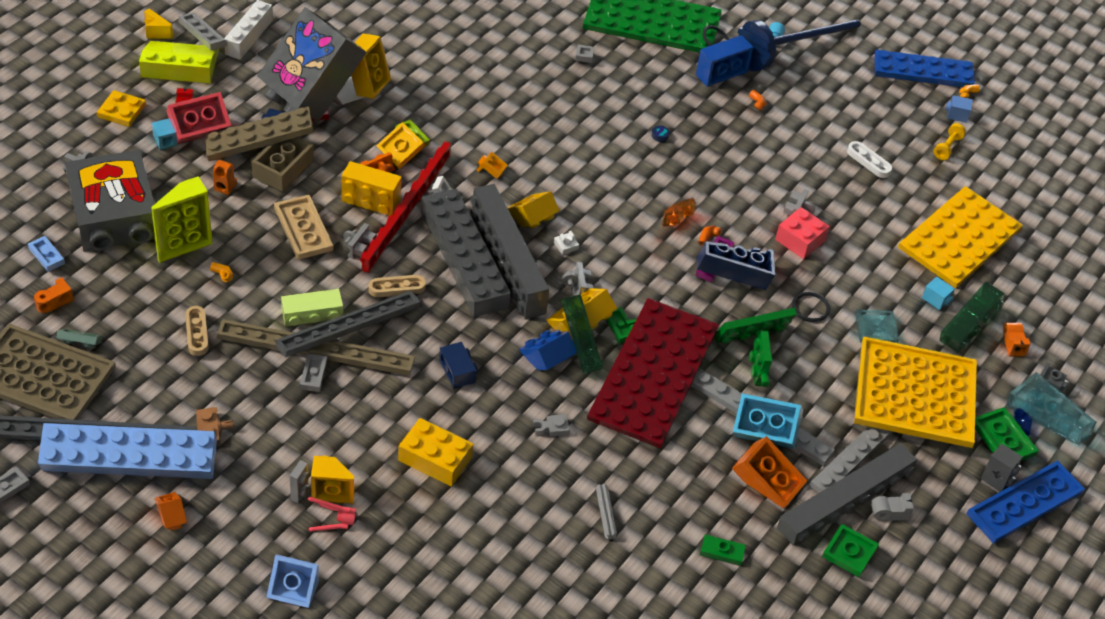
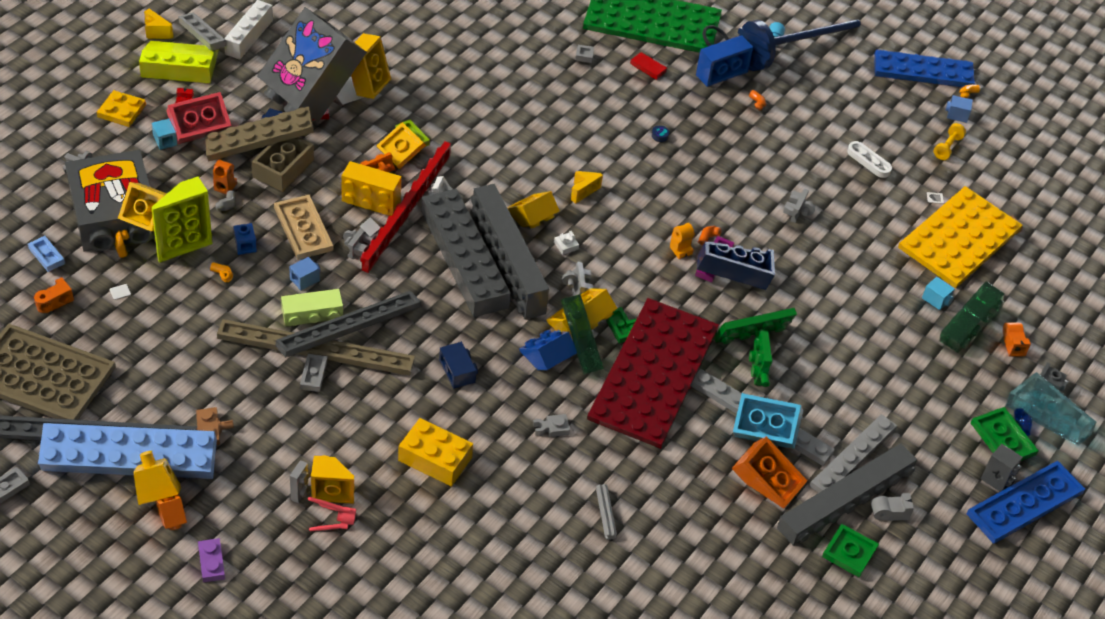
sand green plate [56,329,103,348] -> none
tan plate [185,306,209,356] -> none
light blue slope [266,554,319,608] -> none
tan plate [369,275,426,297] -> none
light orange bracket [476,151,508,179] -> none
clear orange slope [662,198,696,227] -> none
green plate [700,534,746,566] -> none
coral brick [775,207,830,259] -> none
black piece [792,292,830,322] -> none
yellow plate [854,336,977,448] -> none
clear light blue tile [855,310,899,343] -> none
none -> white sticker [109,284,131,299]
none -> light orange arm [115,230,129,258]
none -> yellow slope [118,182,167,232]
none -> yellow torso [134,451,181,505]
none -> medium lavender plate [198,538,225,583]
none -> light grey arm [215,191,236,212]
none -> blue brick [233,223,257,255]
none -> medium blue brick [289,257,321,291]
none -> white sticker [360,218,380,236]
none -> yellow slope [571,171,603,204]
none -> red tile [630,52,667,80]
none -> light orange leg [670,223,695,259]
none -> white sticker [927,192,944,203]

